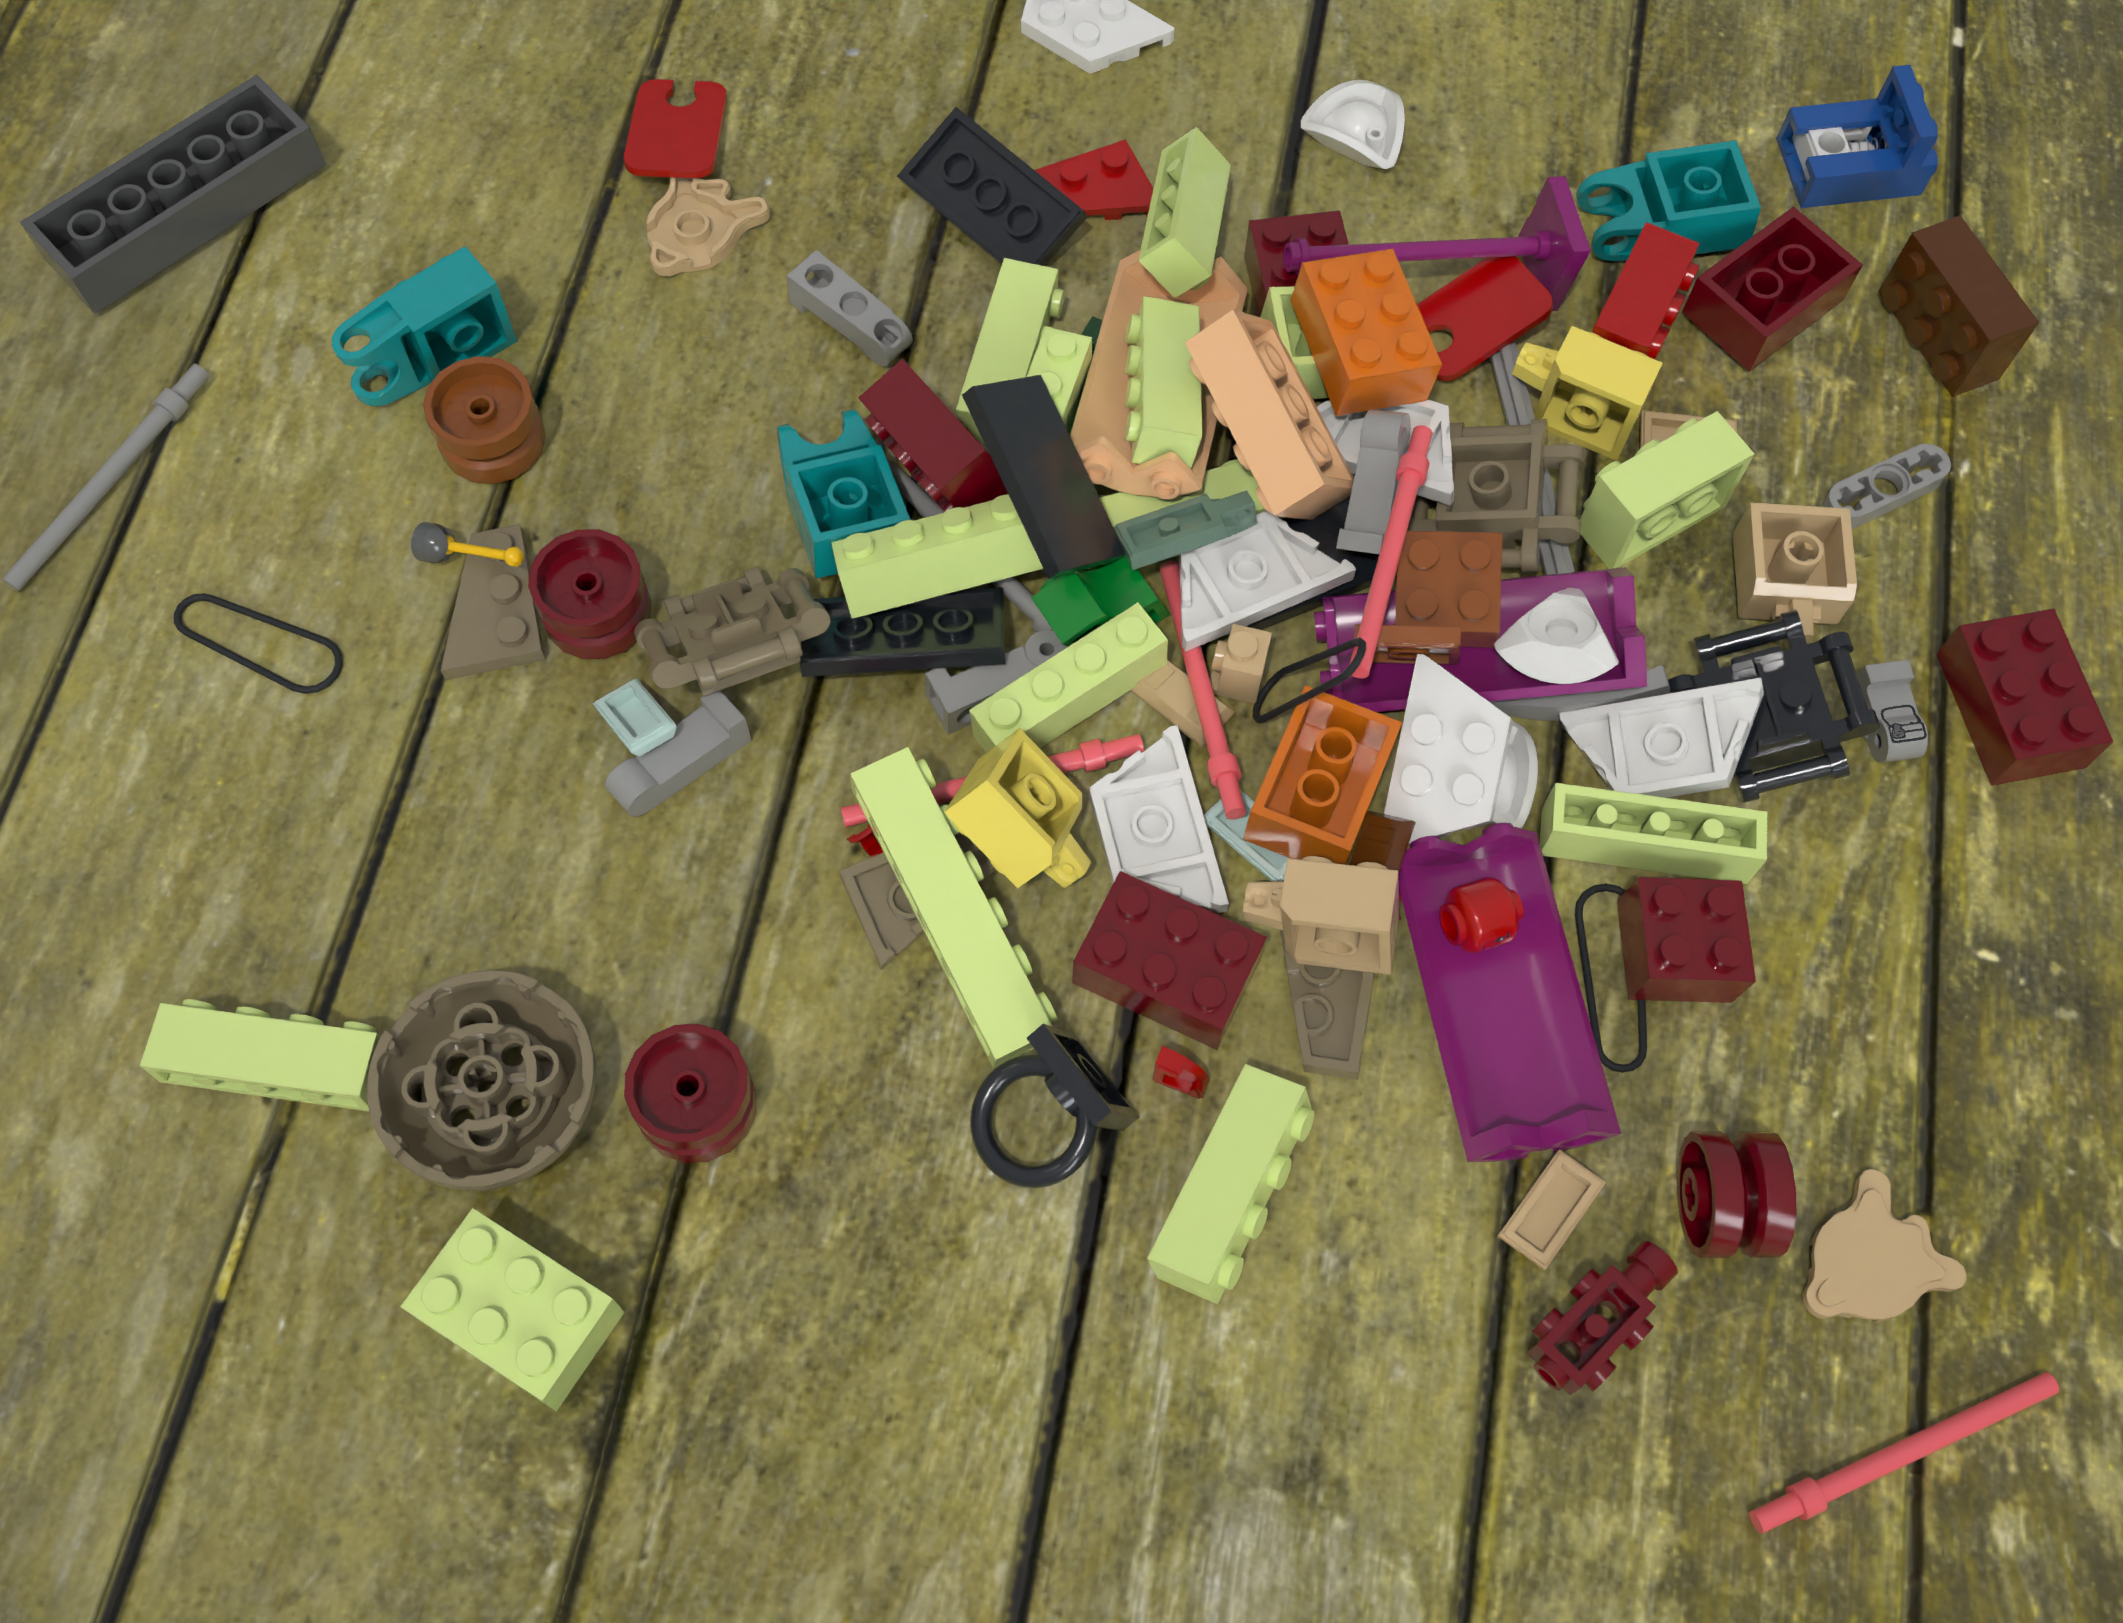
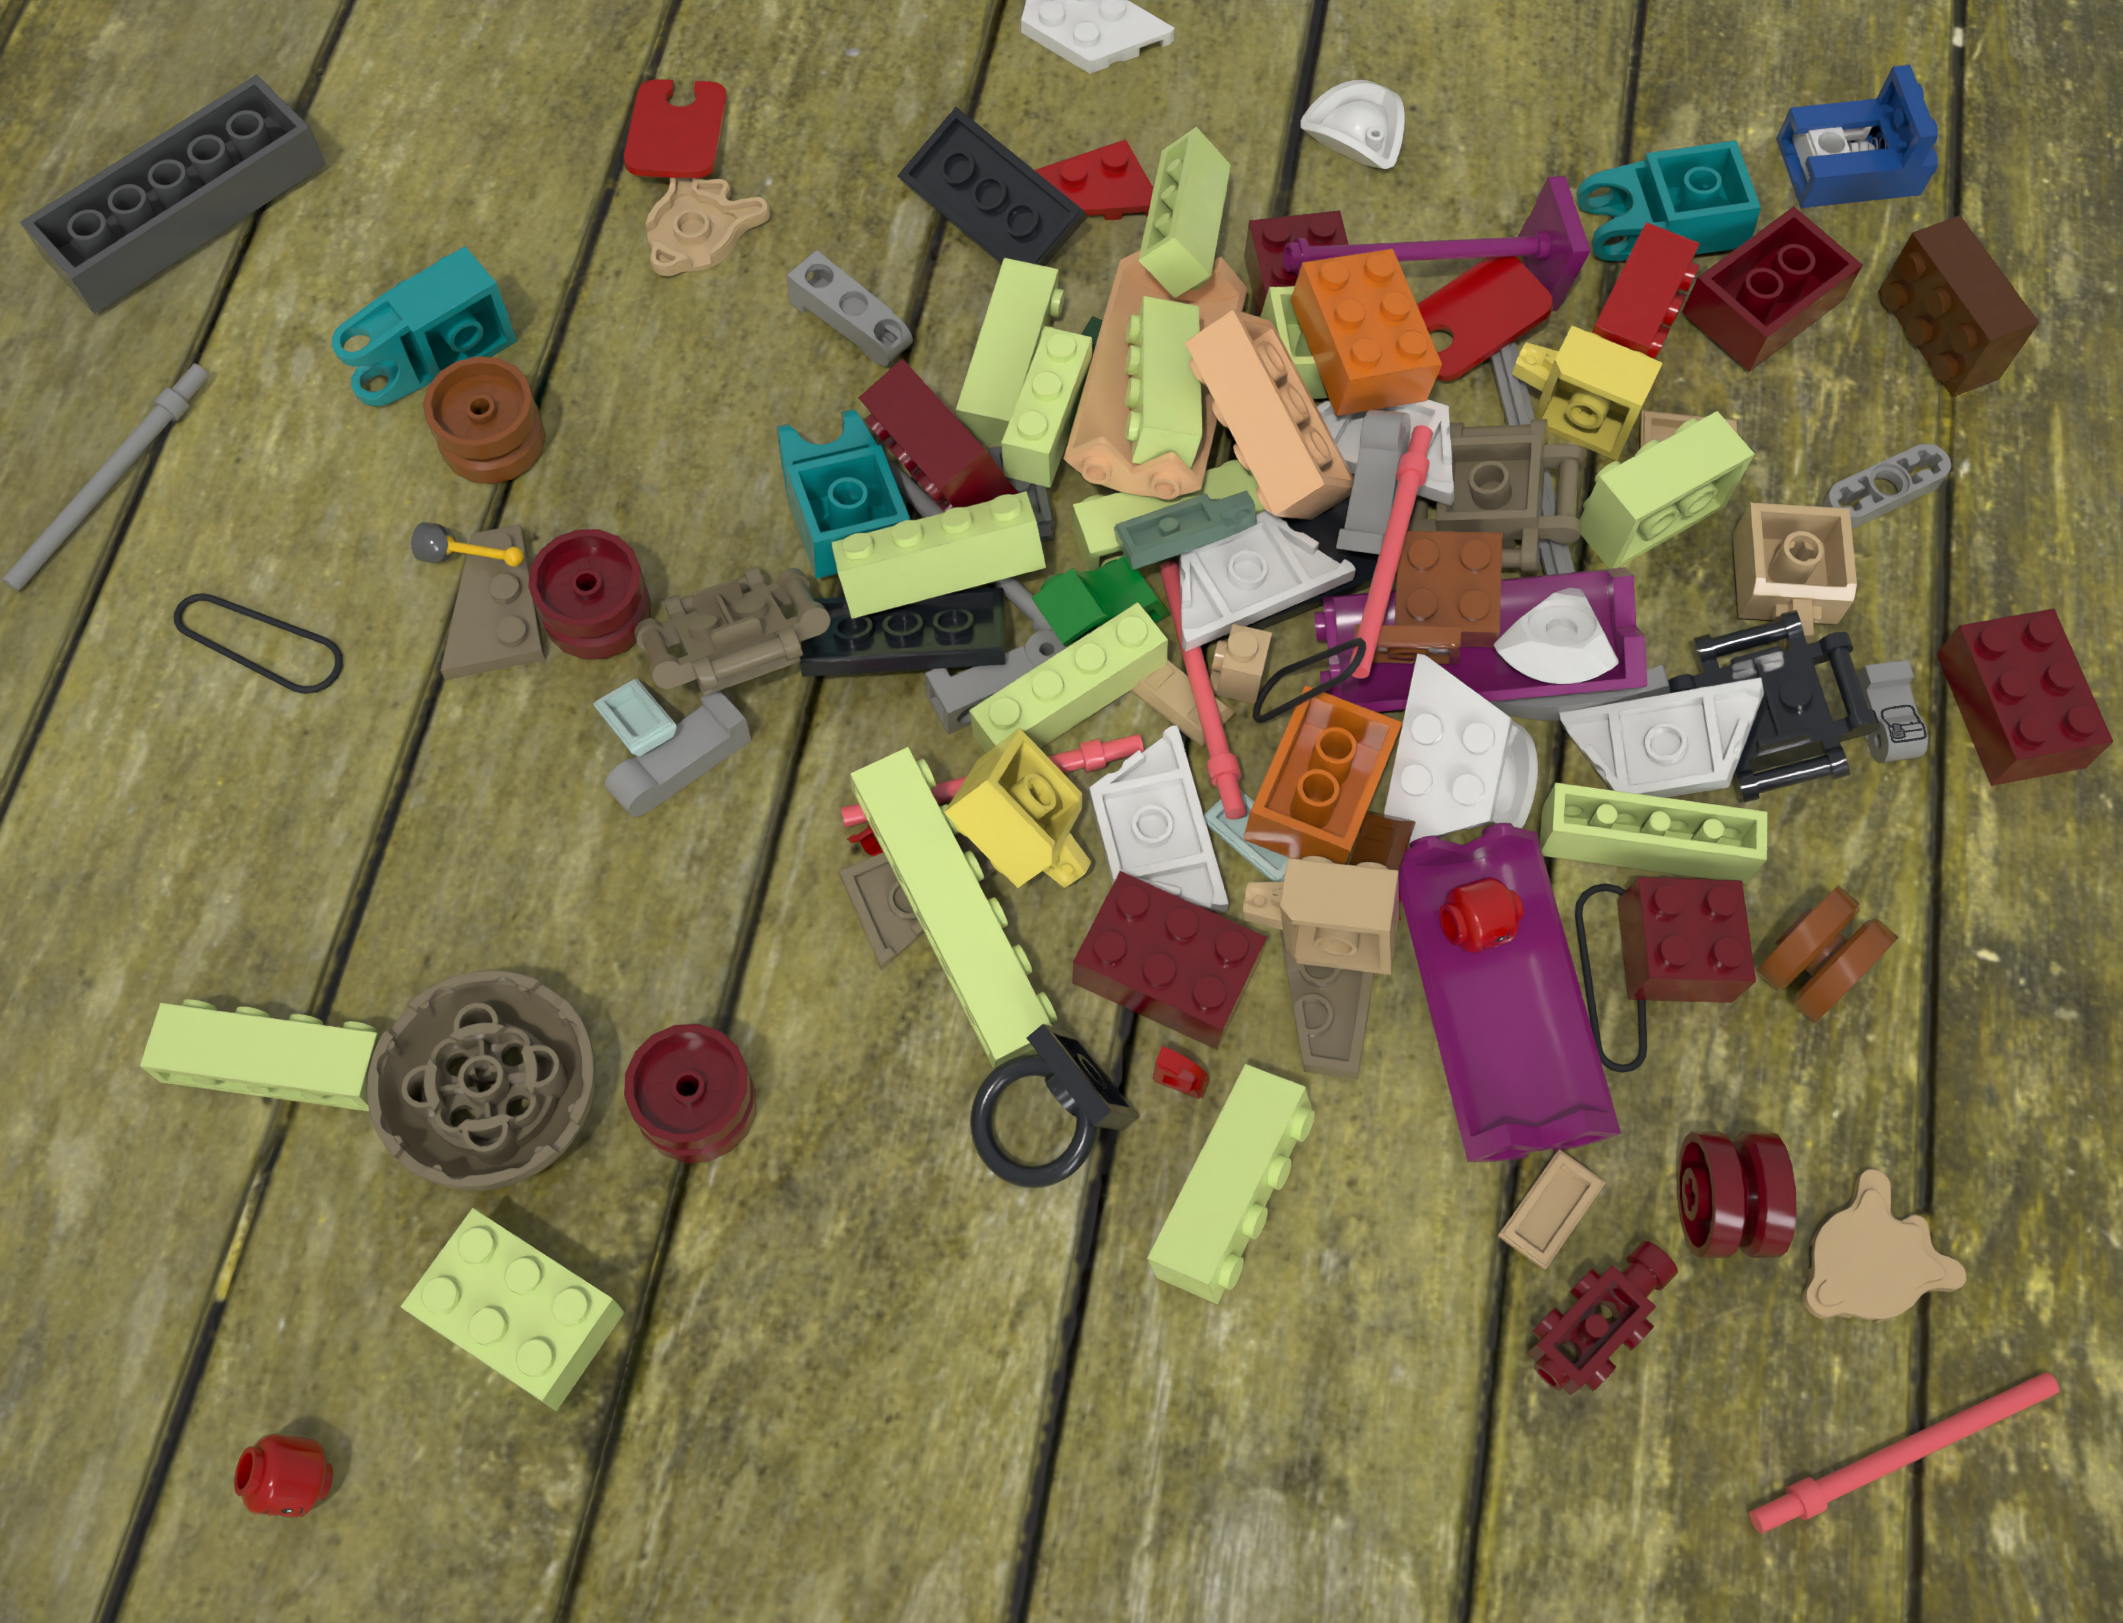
black tile [962,375,1125,579] -> none
none -> red head [234,1434,333,1518]
none -> dark orange wheel [1755,885,1899,1023]

